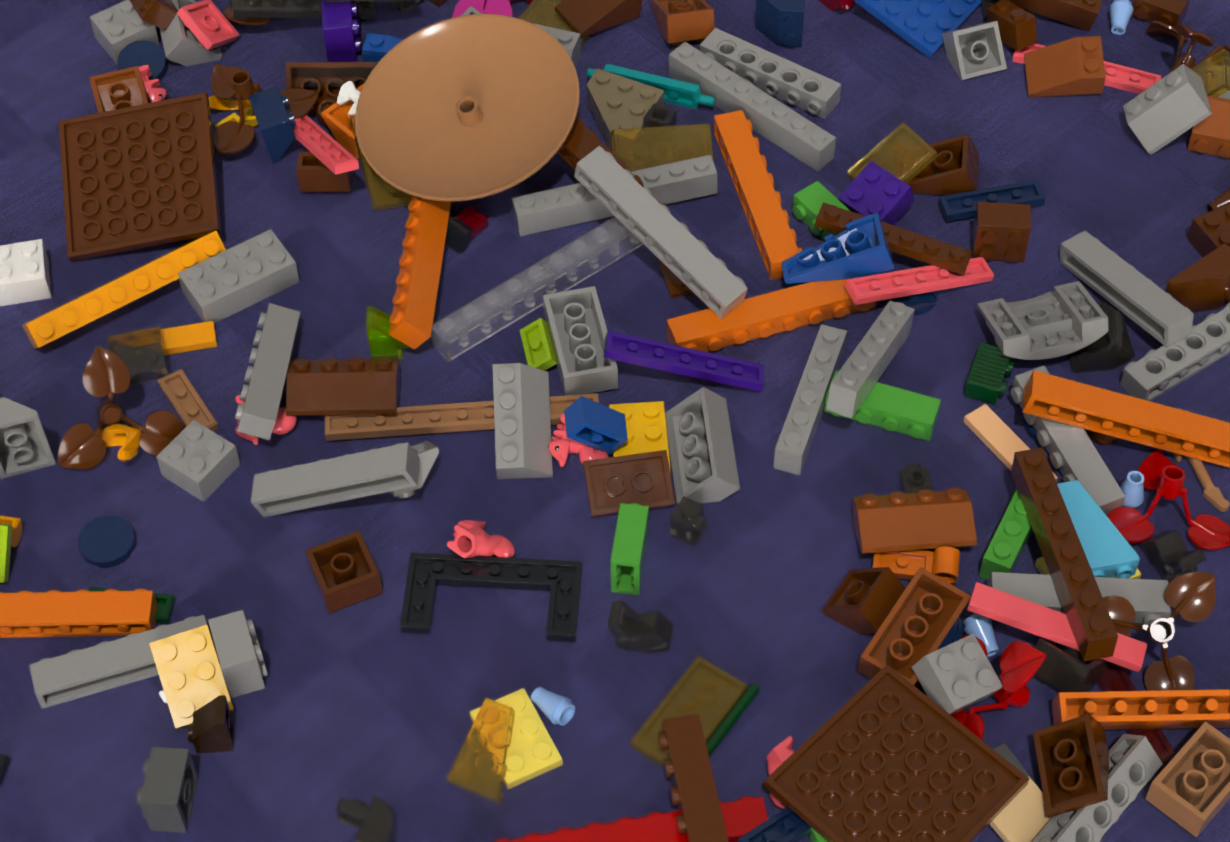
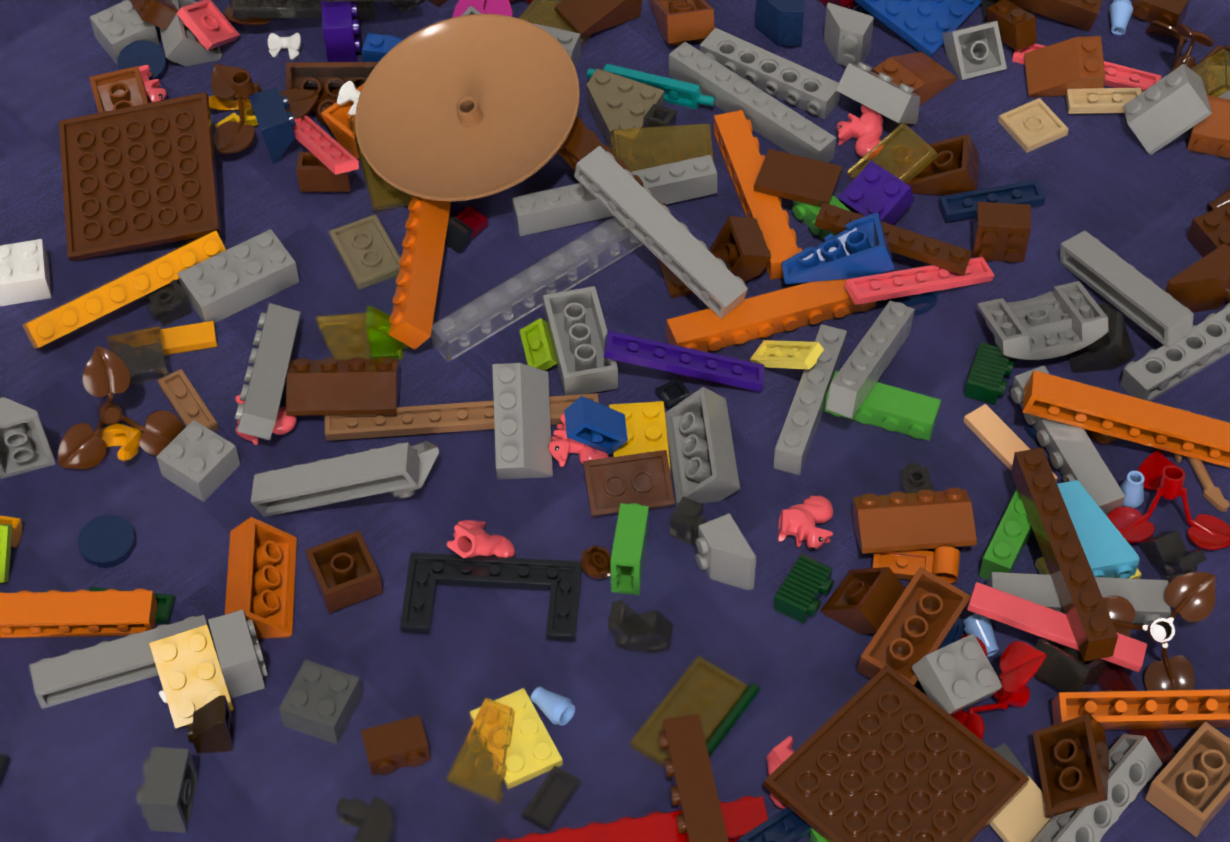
none -> clear smoke brick [146,280,191,327]
none -> orange slope [225,517,297,639]
none -> white piece [268,33,302,61]
none -> dark grey brick [279,659,363,745]
none -> clear yellow wing [315,313,370,360]
none -> dark tan tile [328,214,400,290]
none -> reddish brown brick [361,715,431,776]
none -> clear smoke tile [522,766,581,832]
none -> reddish brown plate [580,545,611,579]
none -> black tile [655,377,692,410]
none -> light grey slope [695,513,756,590]
none -> reddish brown slope [709,216,771,282]
none -> light yellow plate [750,340,824,370]
none -> reddish brown tile [754,149,842,207]
none -> dark green brick [774,554,834,624]
none -> coral animal [778,495,833,550]
none -> light grey slope [824,2,874,67]
none -> light grey slope [836,61,920,124]
none -> coral animal [836,105,884,159]
none -> dark orange slope [872,52,957,106]
none -> tan tile [998,98,1069,153]
none -> tan plate [1065,88,1142,114]

